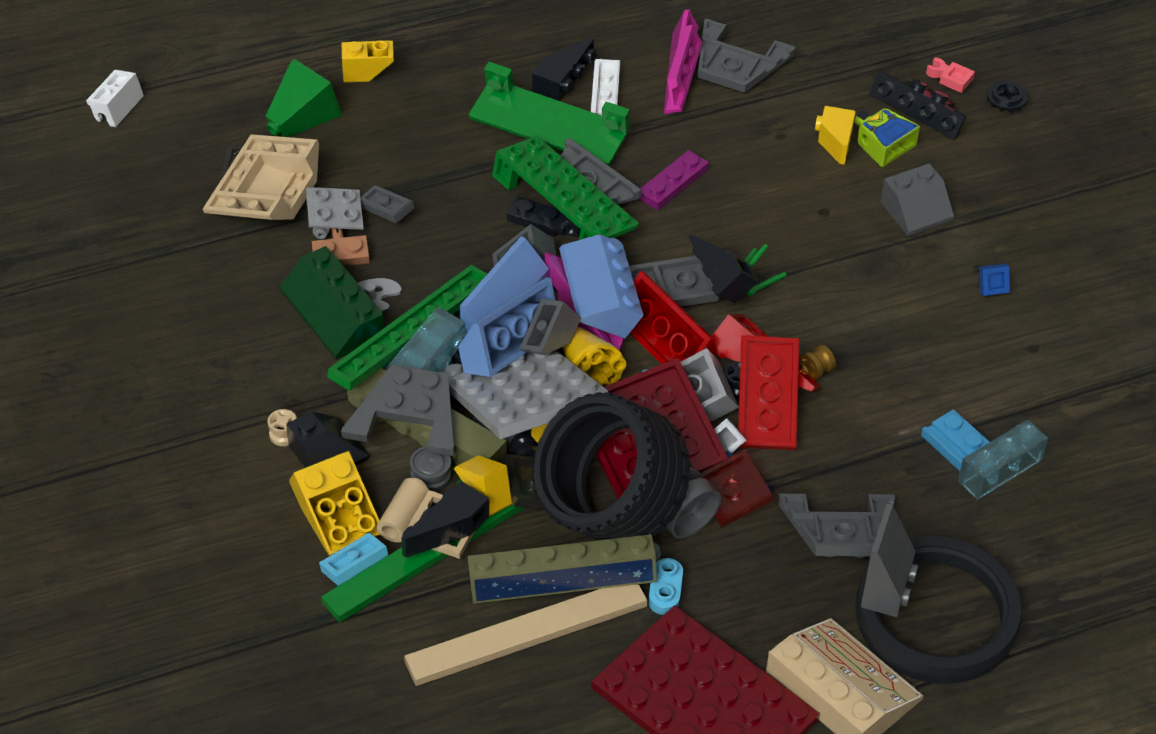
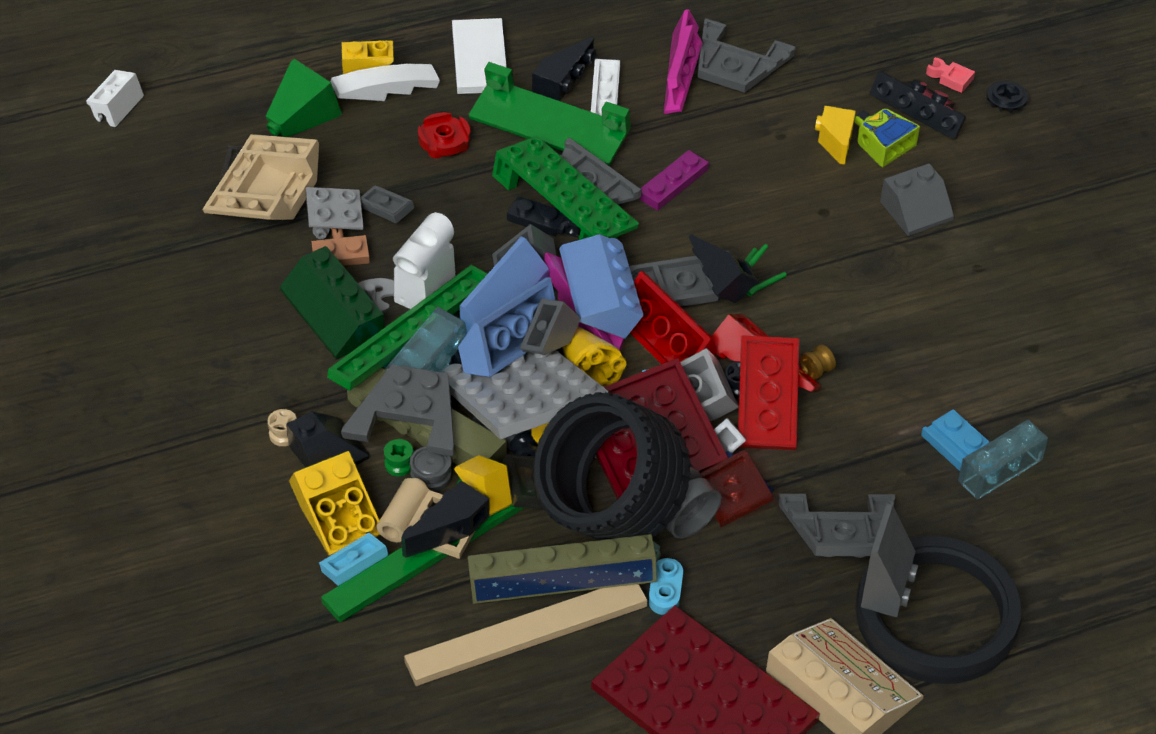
blue tile [979,263,1010,296] -> none
none -> white slope [330,64,440,101]
none -> green wheel [384,439,413,477]
none -> white piece [393,212,456,309]
none -> red plate [418,112,470,159]
none -> white tile [452,18,507,94]

